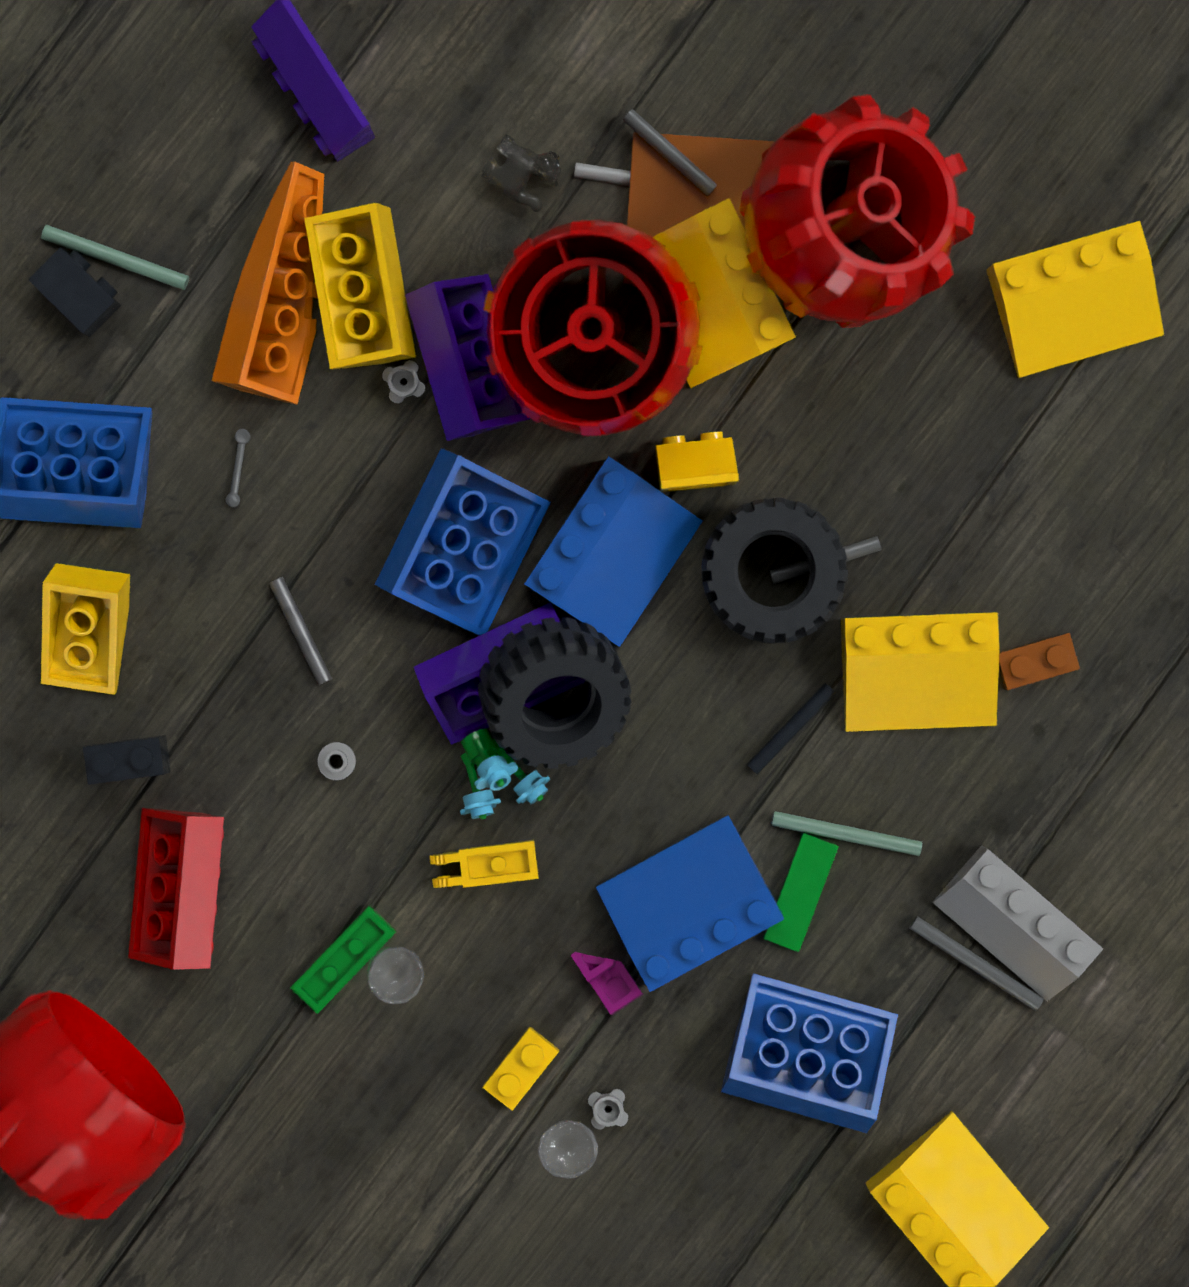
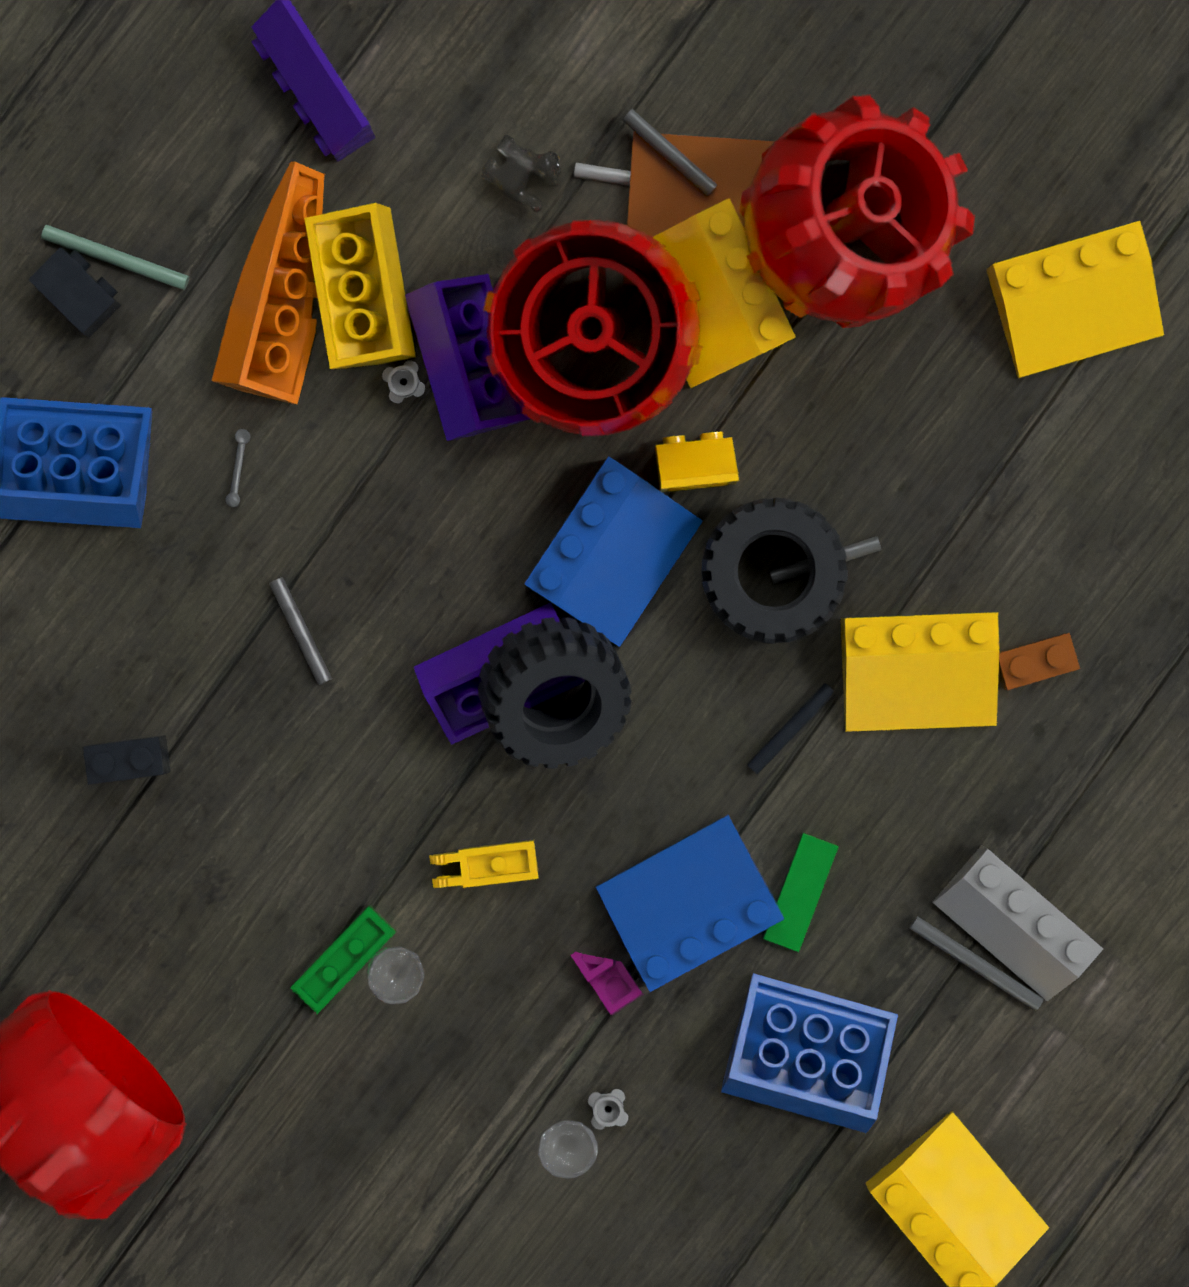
yellow slope [41,563,130,695] -> none
red slope [128,808,224,970] -> none
light grey plate [318,742,356,780] -> none
blue slope [374,448,551,636] -> none
medium azure plant [460,729,550,820] -> none
yellow plate [483,1026,559,1111] -> none
sand green bar [771,811,922,856] -> none

